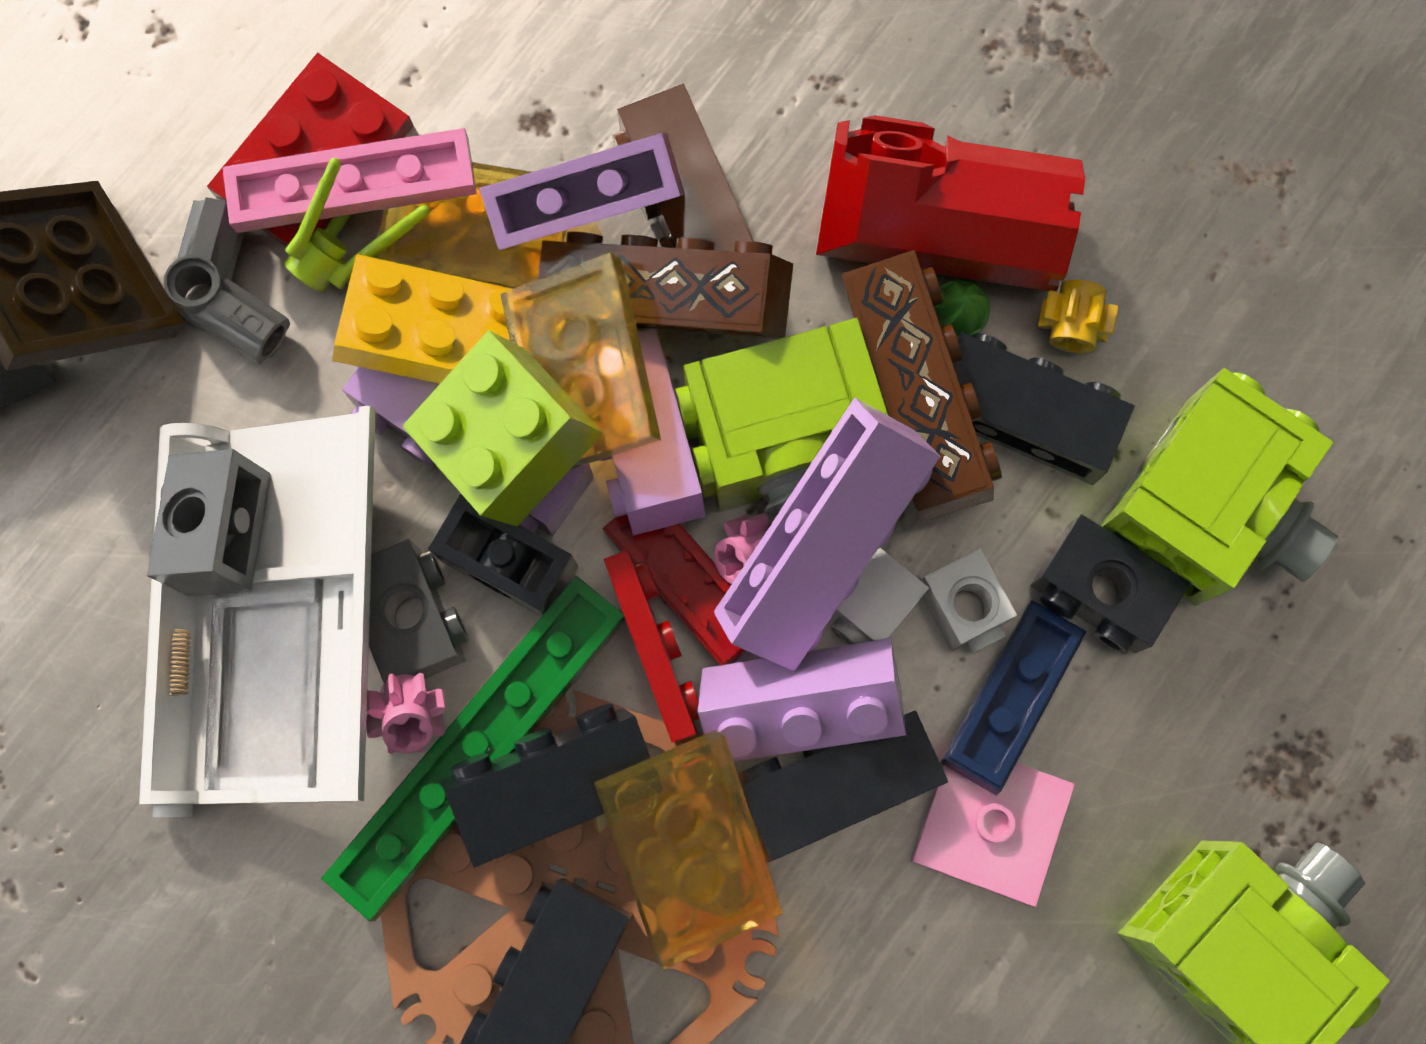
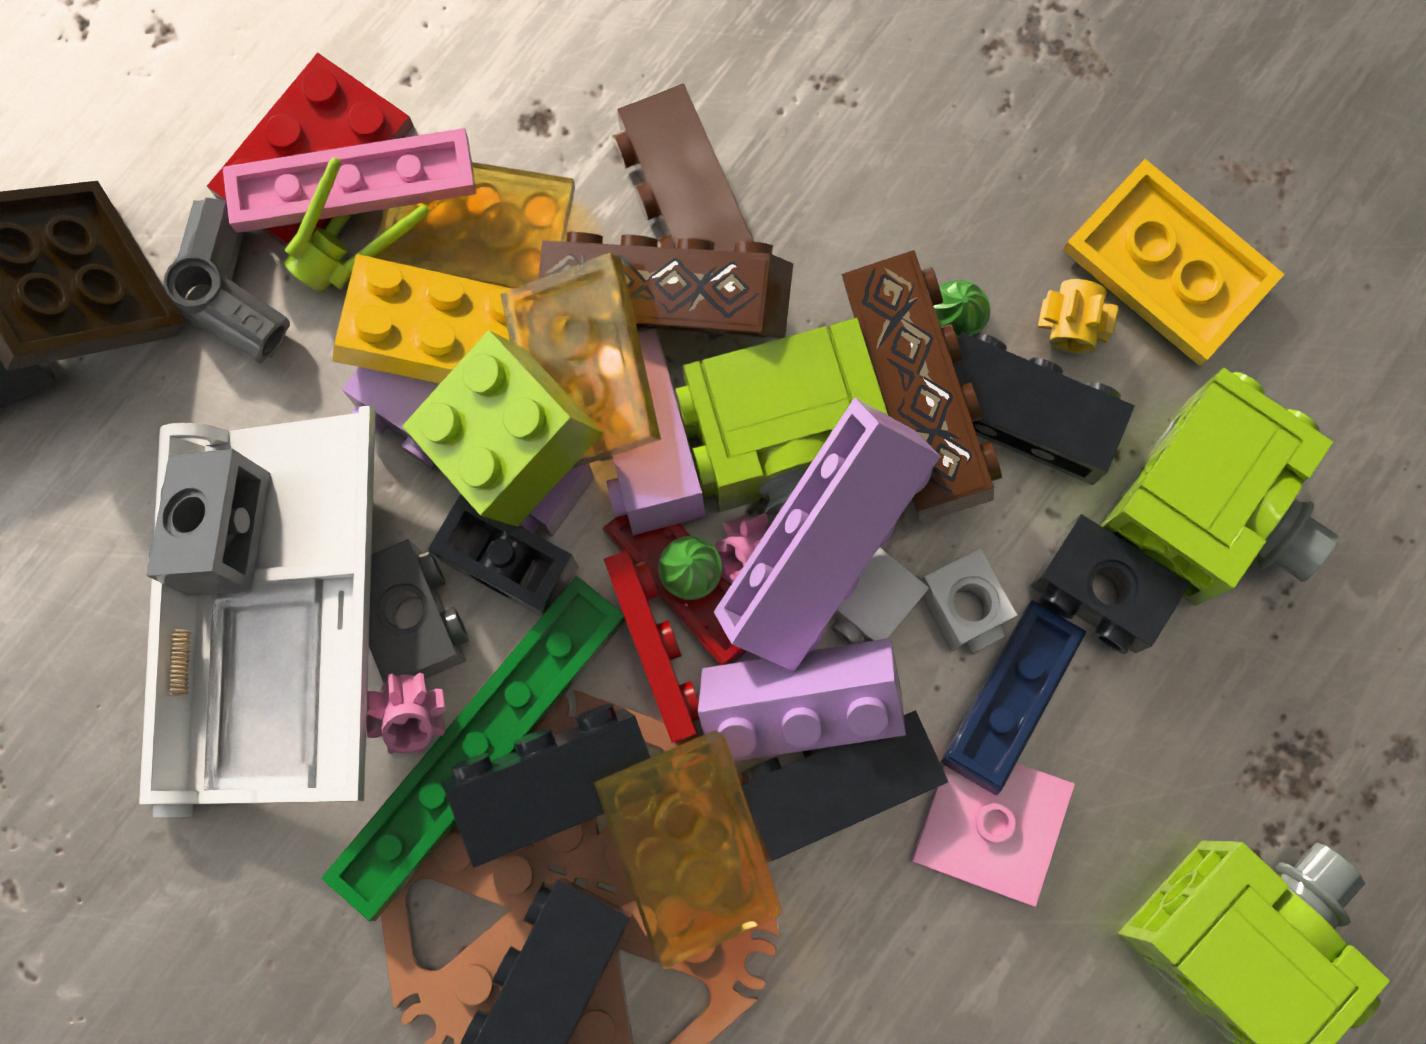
lavender brick [479,133,685,250] -> none
red brick [816,115,1085,291] -> none
none -> bright green plate [658,536,722,600]
none -> yellow plate [1063,159,1285,367]

